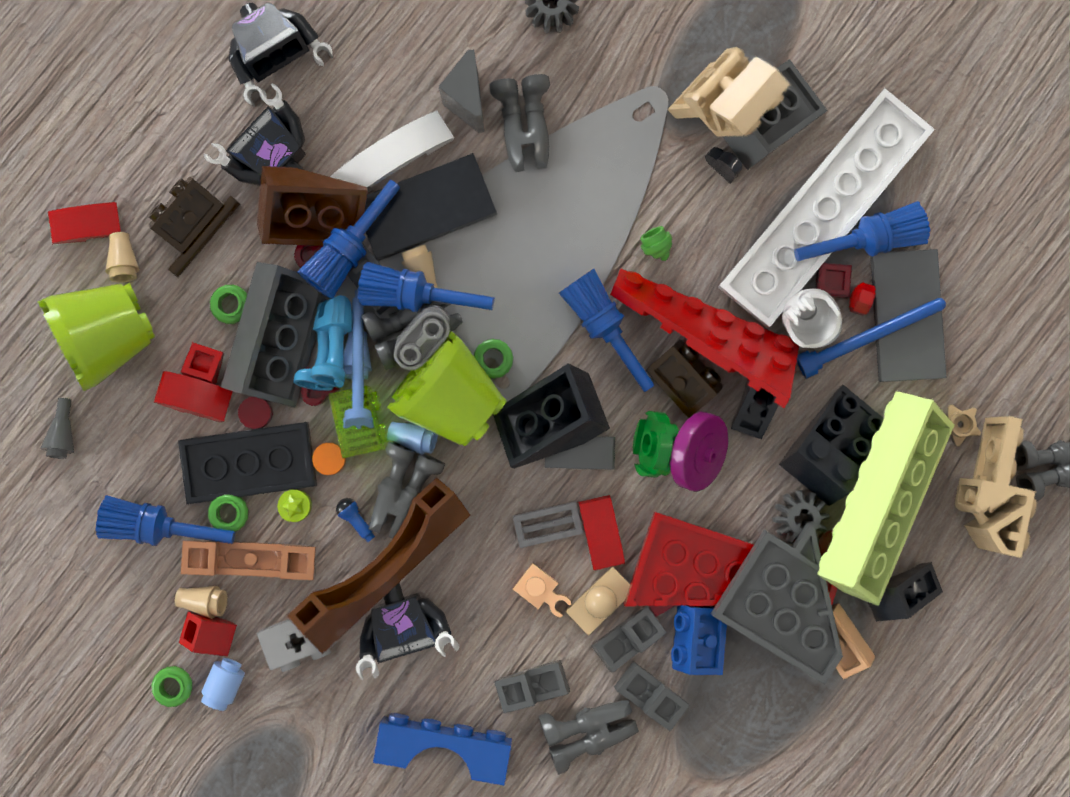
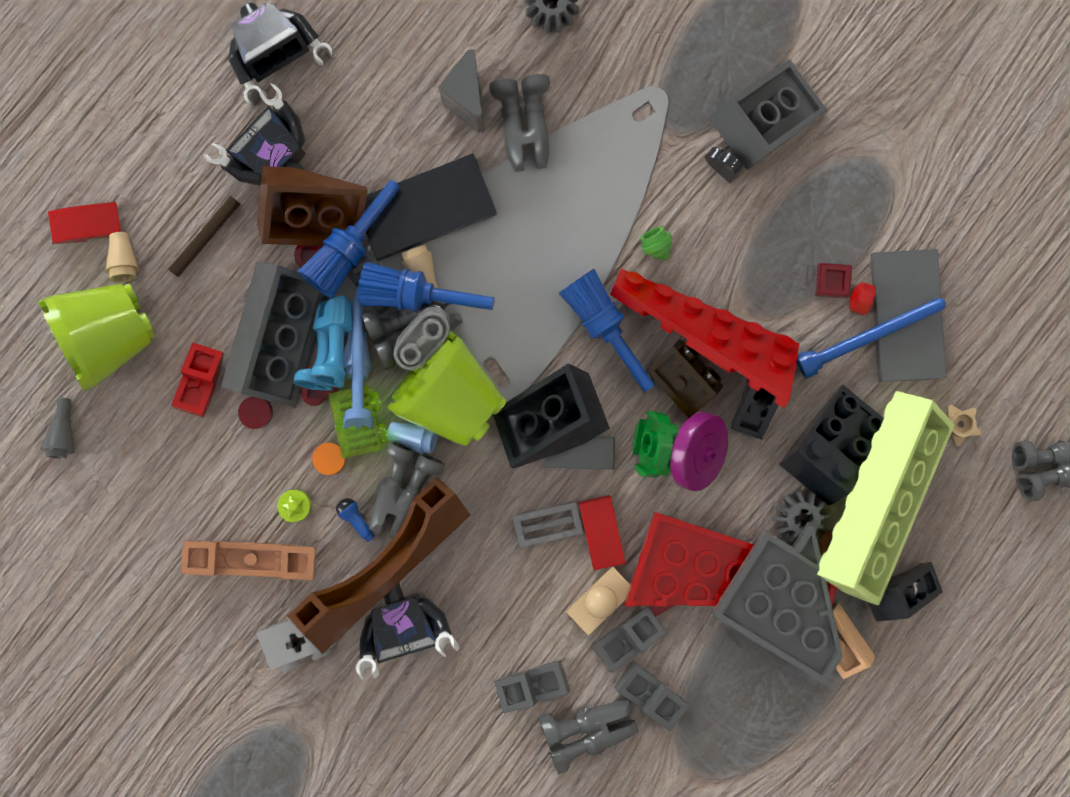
blue piece [95,495,235,546] -> none
dark brown bracket [148,176,224,253] -> none
bright green piece [152,666,193,707] -> none
red slope [154,371,233,422] -> none
tan cone [175,586,228,619] -> none
black tile [178,422,317,505] -> none
red brick [179,611,237,657] -> none
light blue brick [201,658,245,711] -> none
bright green piece [208,495,249,532] -> none
bright green piece [210,284,247,324] -> none
white slope [330,111,454,193] -> none
blue arch [373,713,512,785] -> none
bright green piece [474,339,514,379] -> none
light nougat plate [513,563,571,617] -> none
tan piece [667,47,790,136] -> none
blue bracket [671,605,727,675] -> none
white plate [718,89,935,328] -> none
white helmet [782,288,842,348] -> none
blue piece [794,201,930,261] -> none
tan piece [955,416,1037,558] -> none

